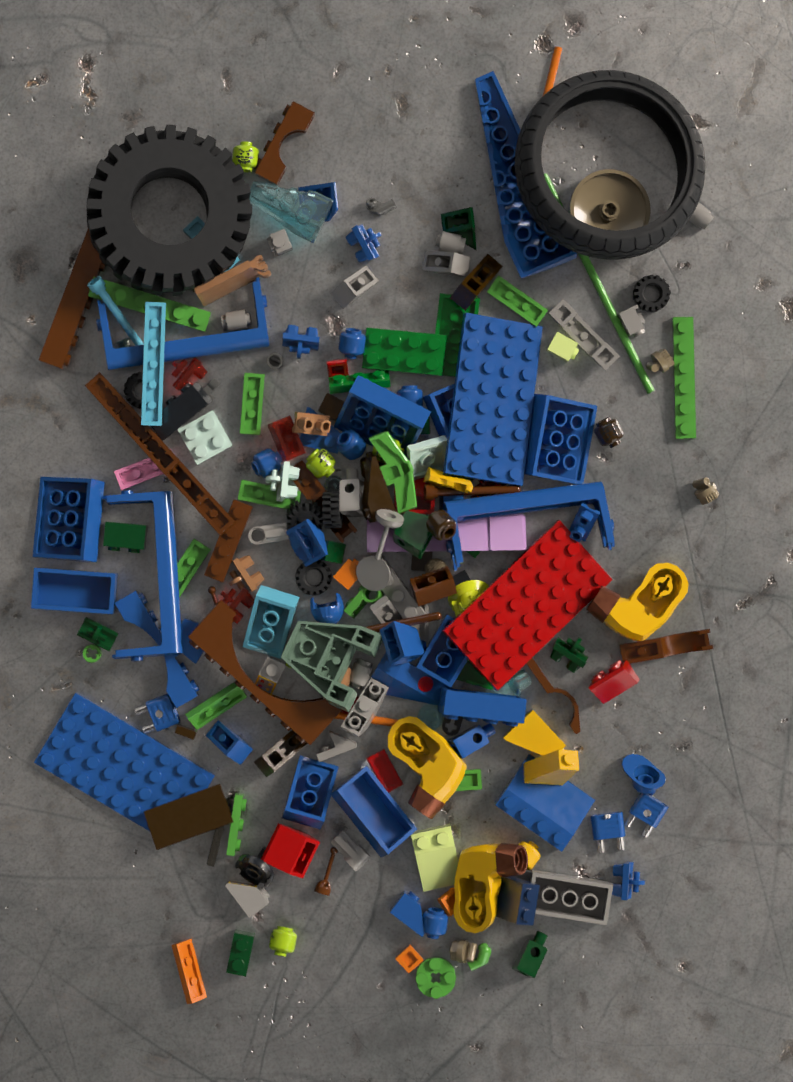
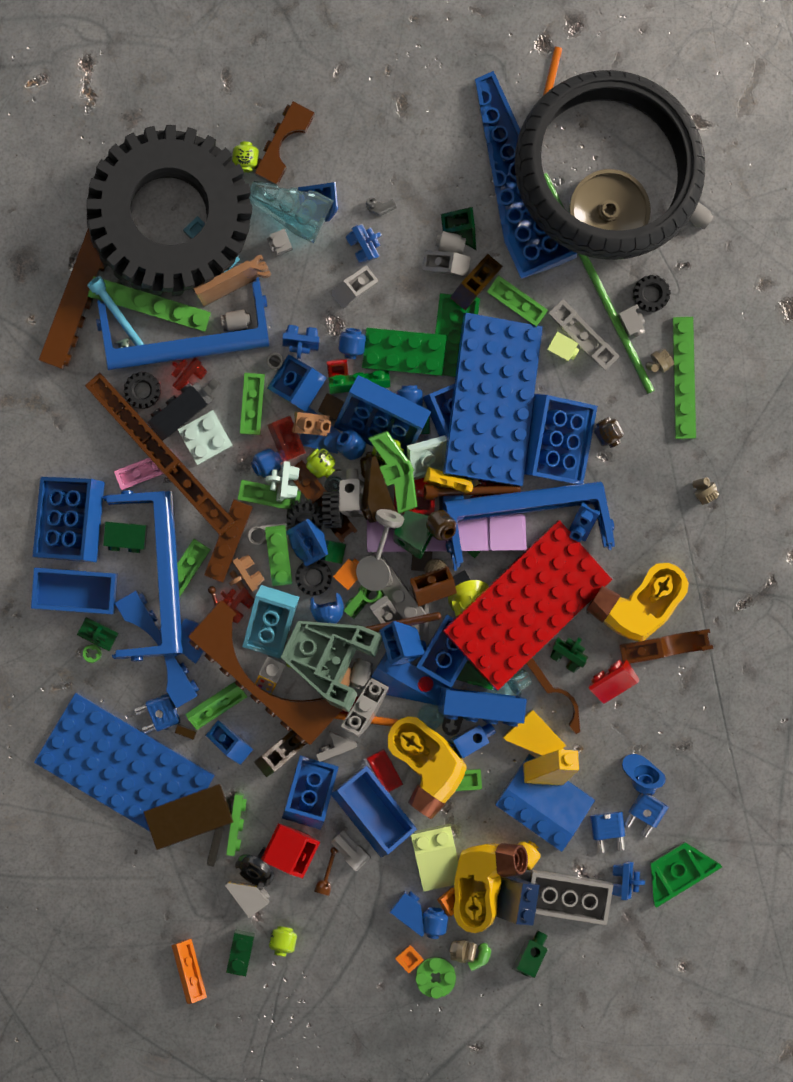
medium azure plate [141,302,166,426] -> none
none -> bright green plate [265,525,292,586]
none -> blue slope [267,354,327,412]
none -> green wing [650,842,722,908]

